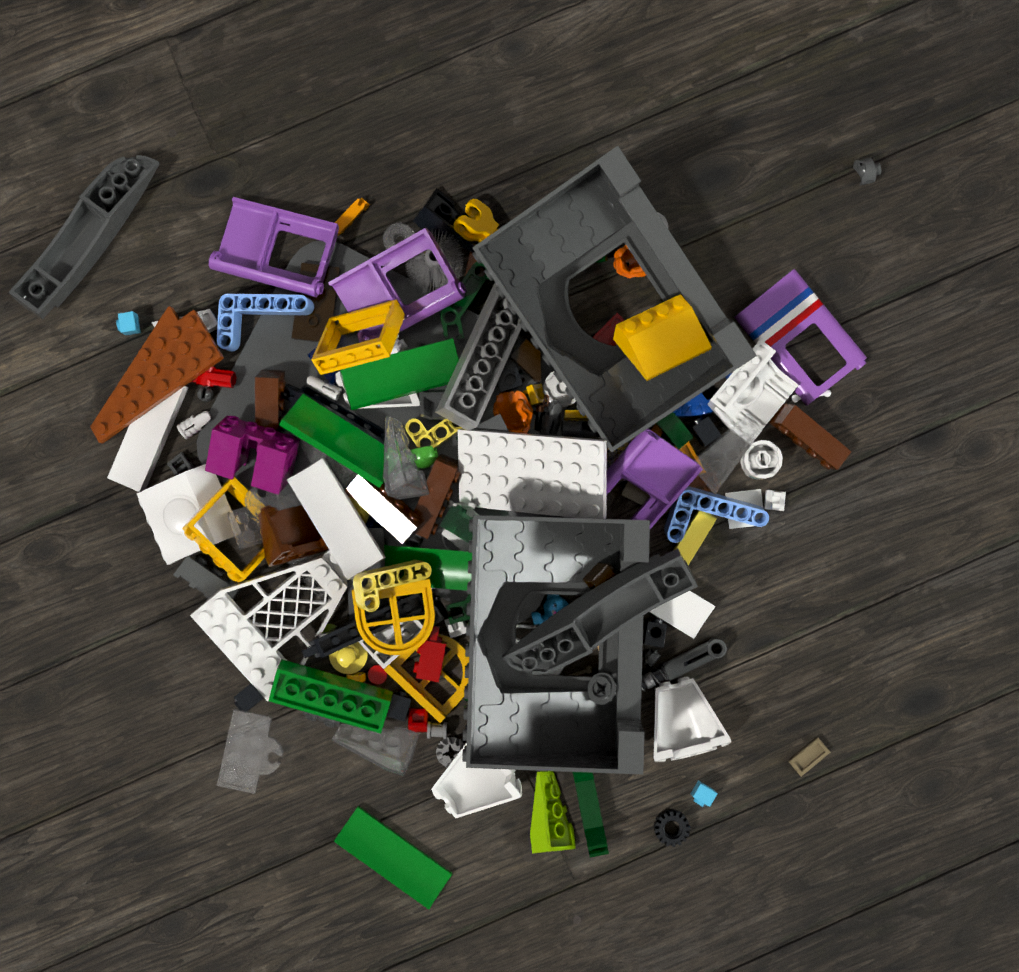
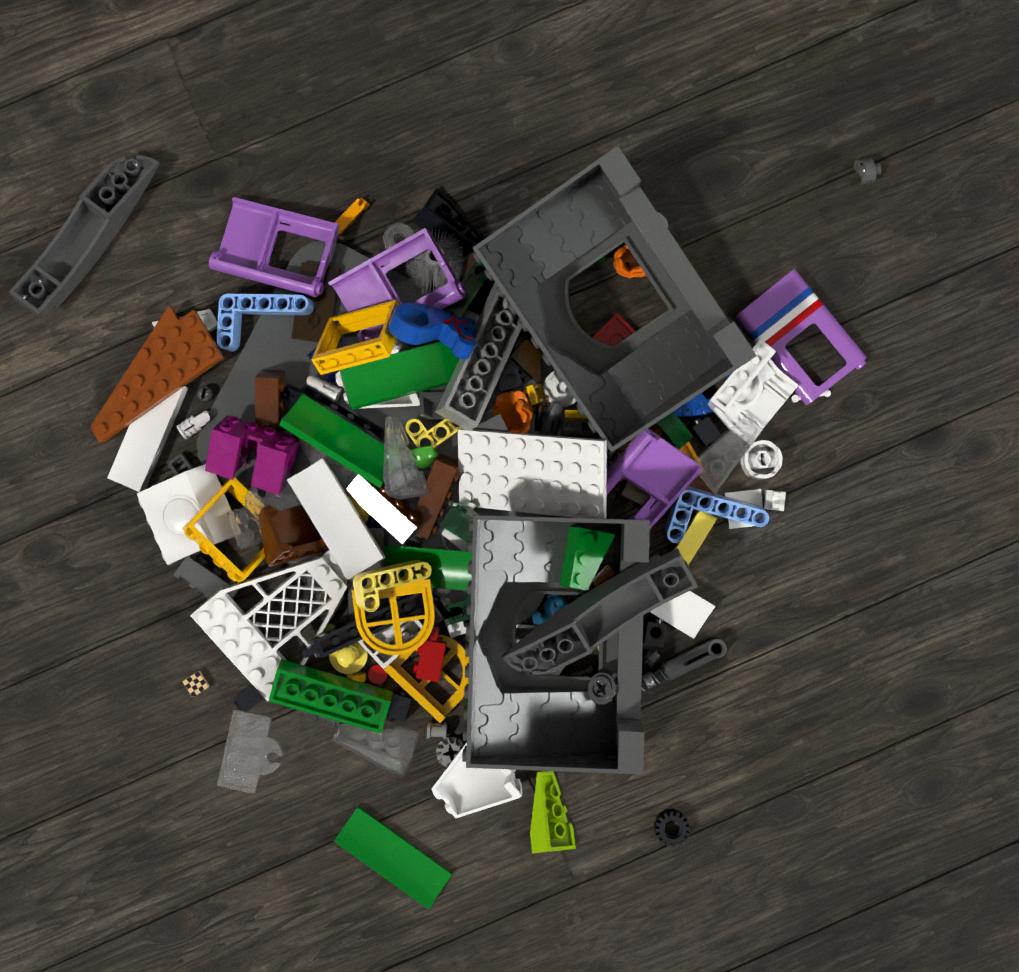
medium azure plate [116,311,141,335] -> none
red piece [191,367,237,388] -> none
red slope [408,708,428,732] -> none
yellow piece [454,199,499,242] -> none
dark green piece [573,772,609,858] -> none
yellow slope [613,294,712,381] -> none
white cone [654,677,731,762] -> none
medium azure plate [690,780,718,807] -> none
reddish brown wedge [768,404,851,470] -> none
dark tan tile [788,737,831,777] -> none
none -> tile [182,671,210,698]
none -> blue animal [388,303,476,359]
none -> green wedge [559,527,615,590]

